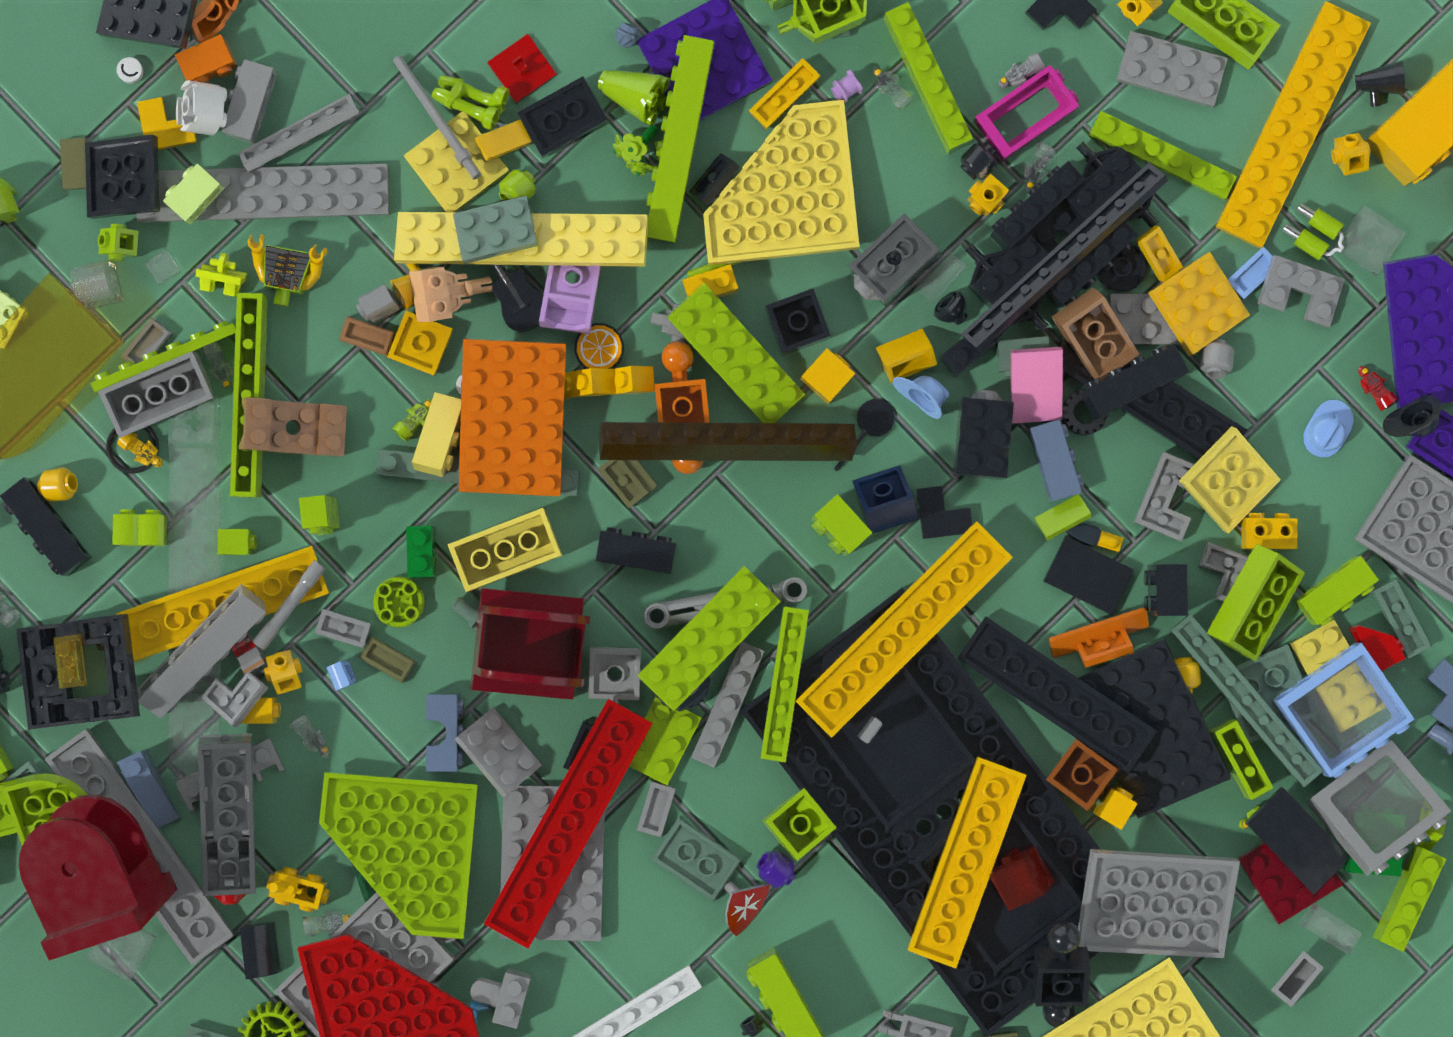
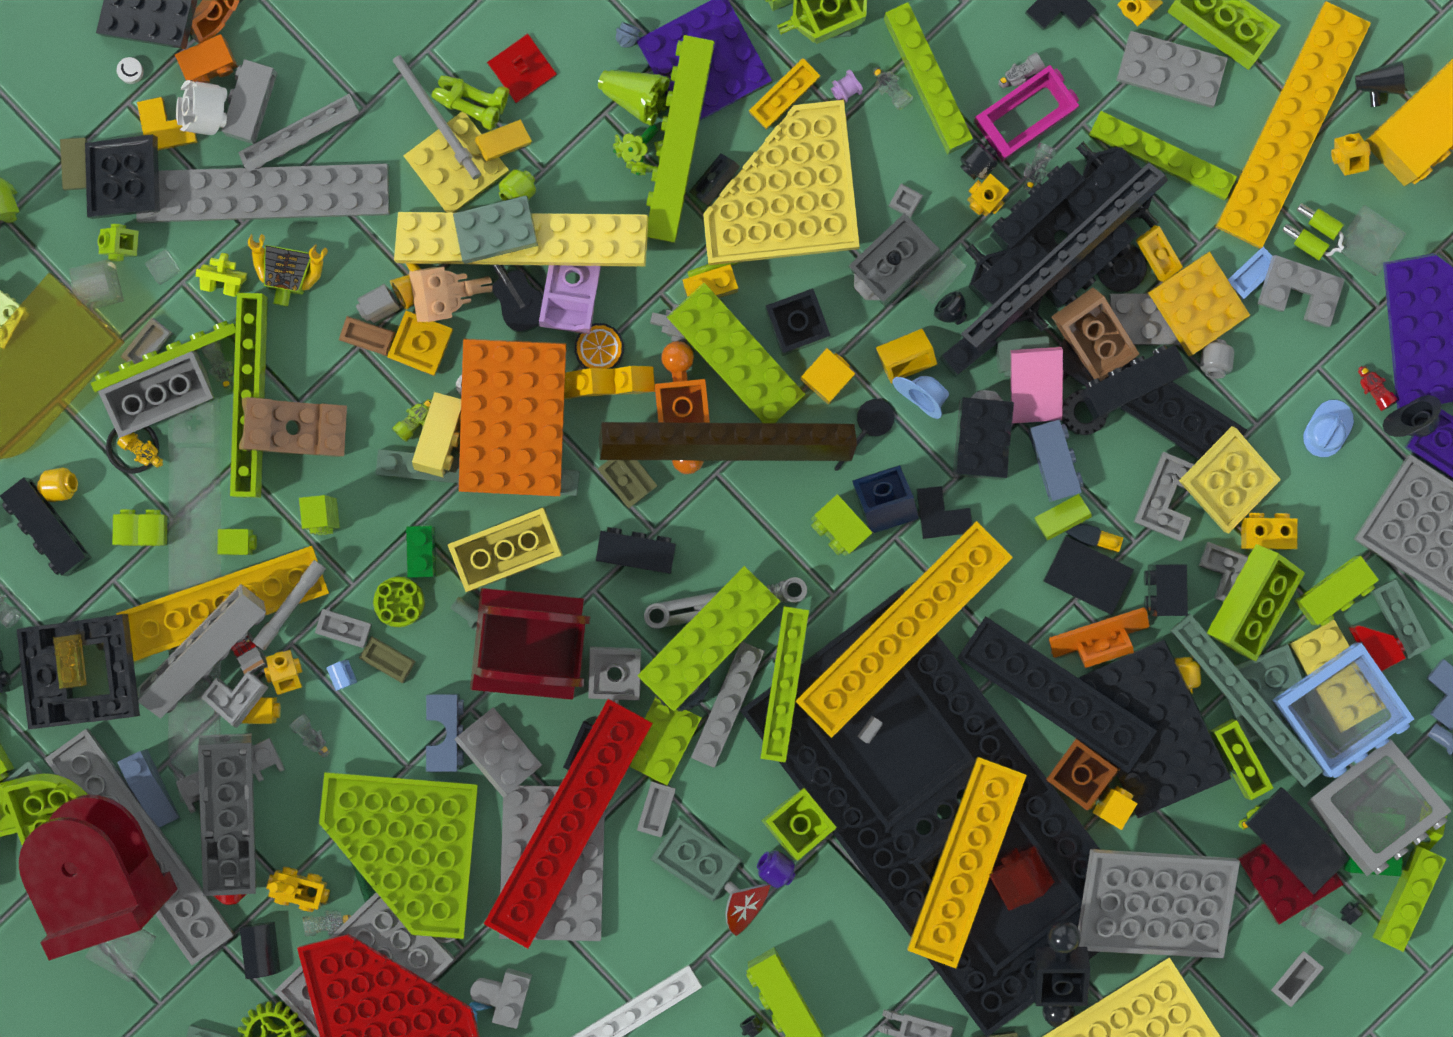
yellowish green brick [163,164,225,225] -> none
black plate [517,76,608,158] -> none
none -> light grey tile [888,184,923,218]
none -> black plate [1340,901,1364,925]

